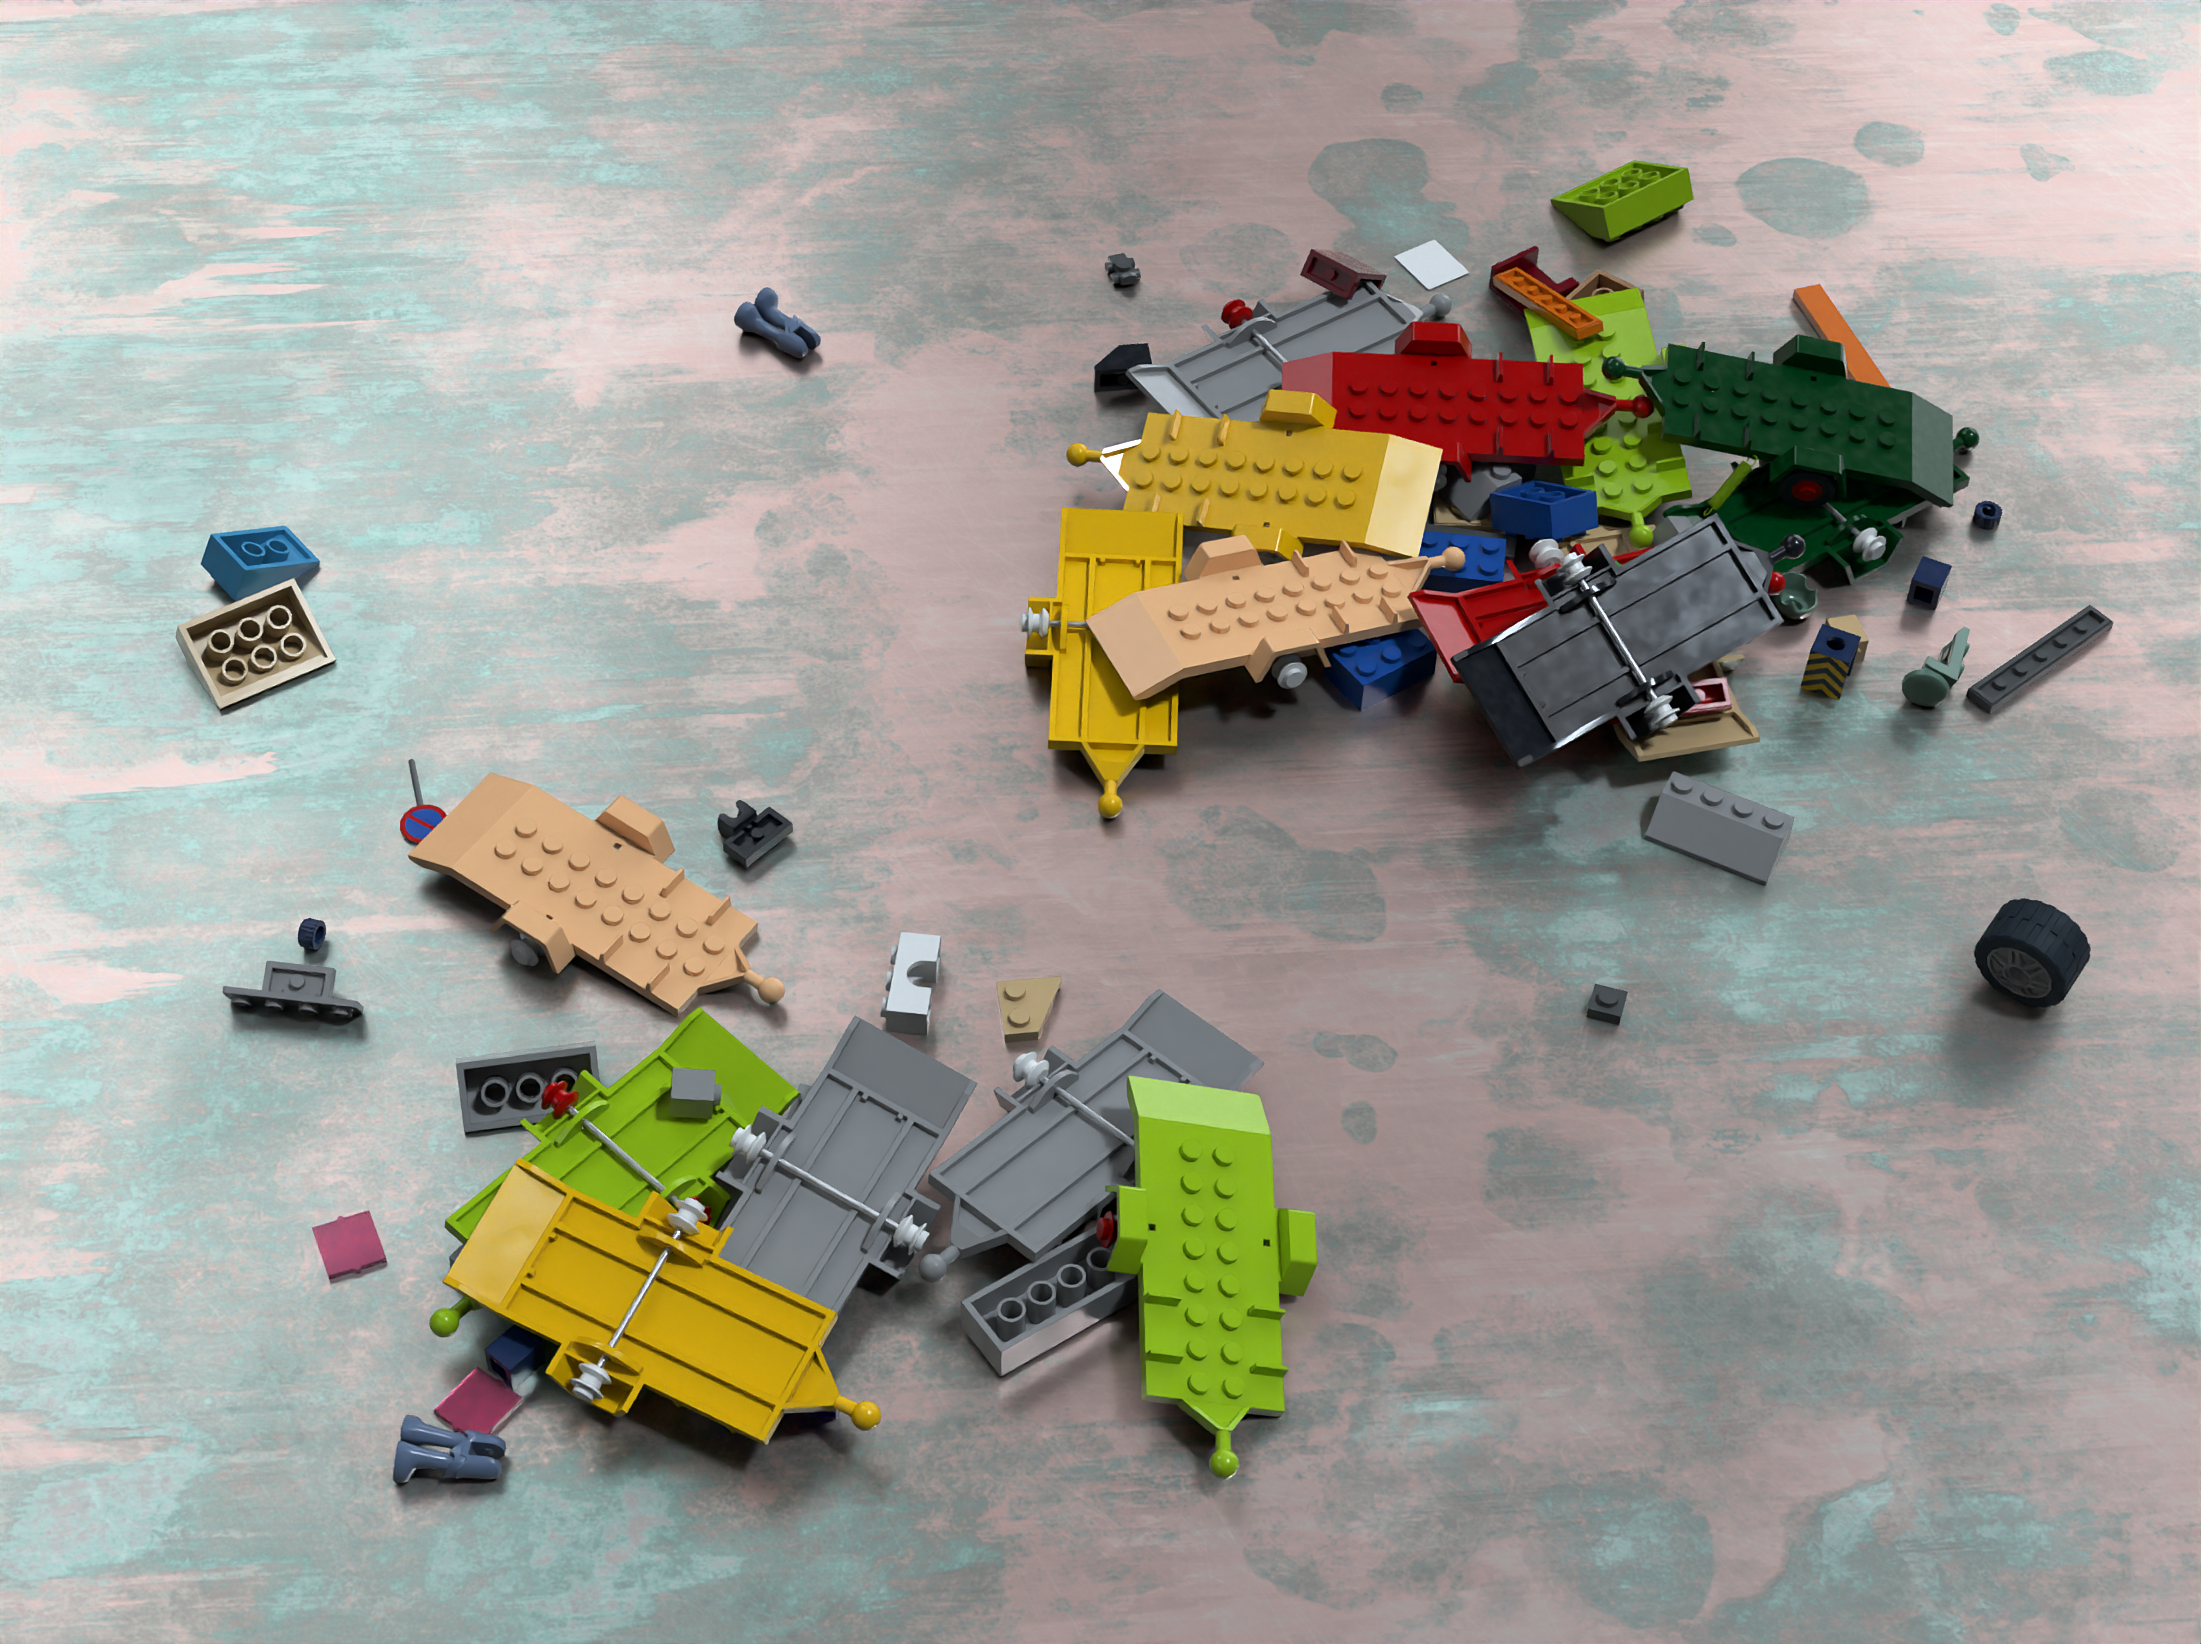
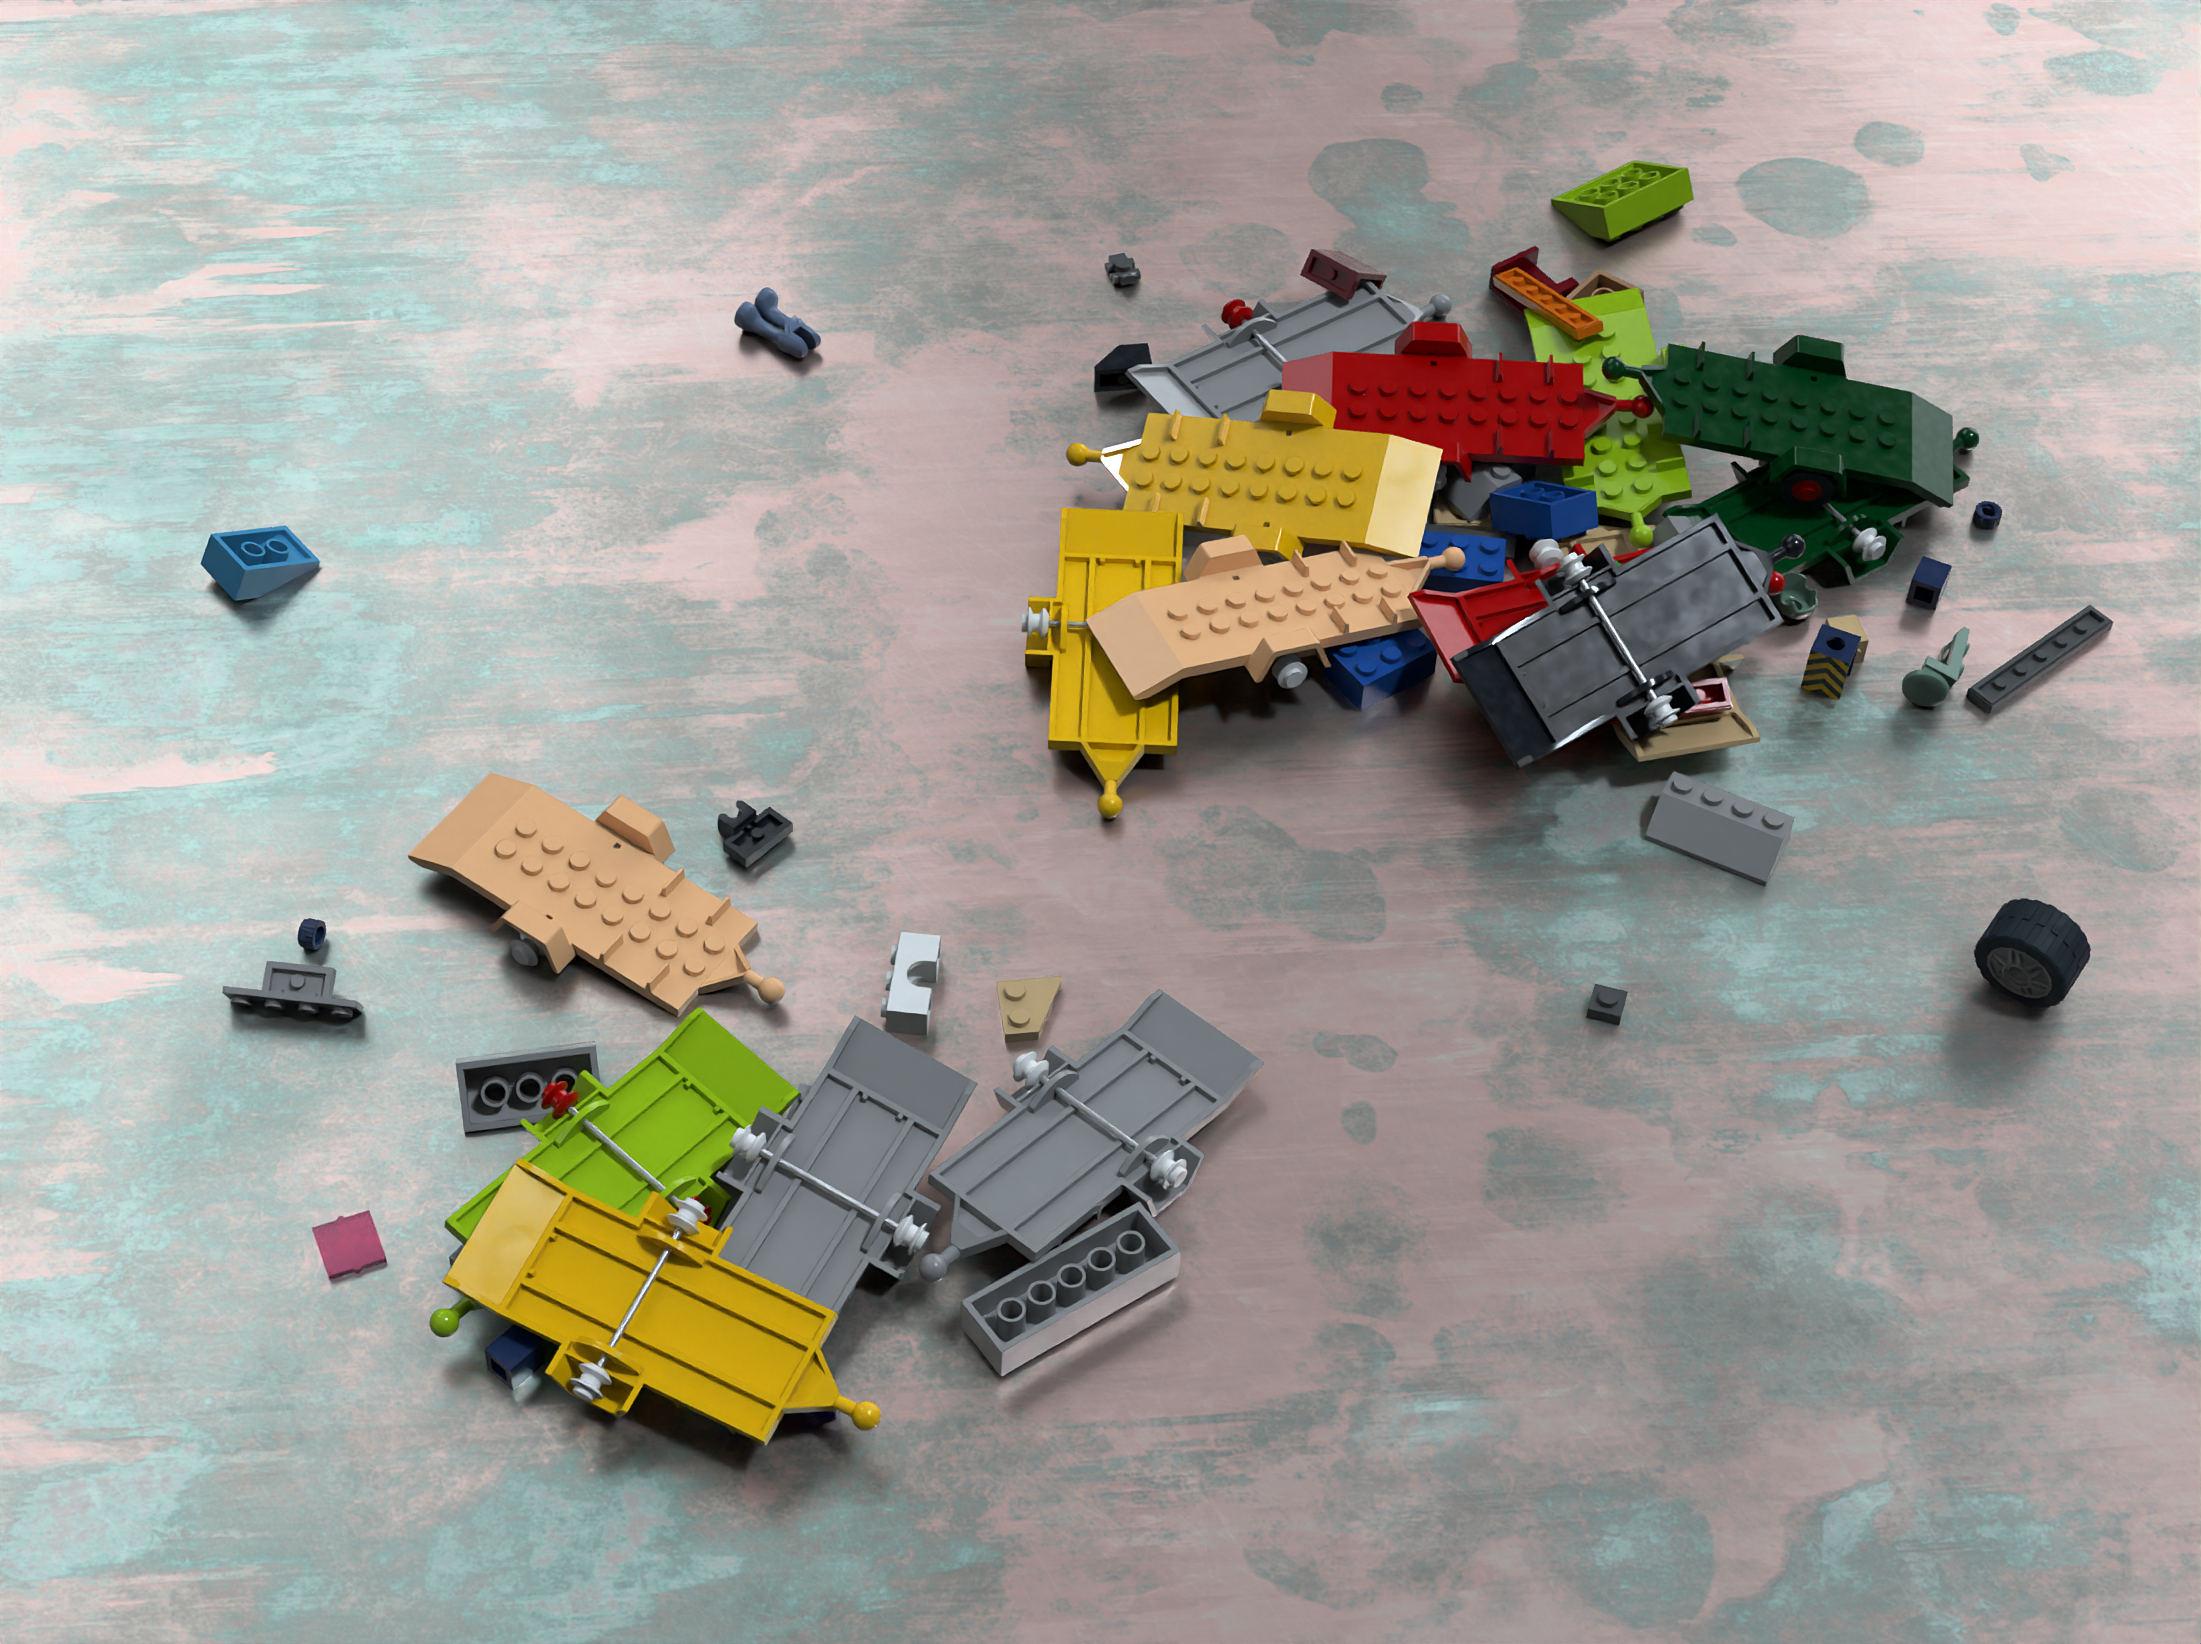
tan slope [175,578,336,711] -> none
sand blue piece [393,1415,506,1483] -> none
piece [400,759,447,845] -> none
clear pink piece [433,1366,523,1435] -> none
light grey brick [669,1068,721,1119] -> none
lime piece [1096,1075,1317,1479] -> none
white sticker [1394,239,1470,290] -> none
lime piece [1704,455,1757,516] -> none
orange tile [1793,284,1891,388] -> none

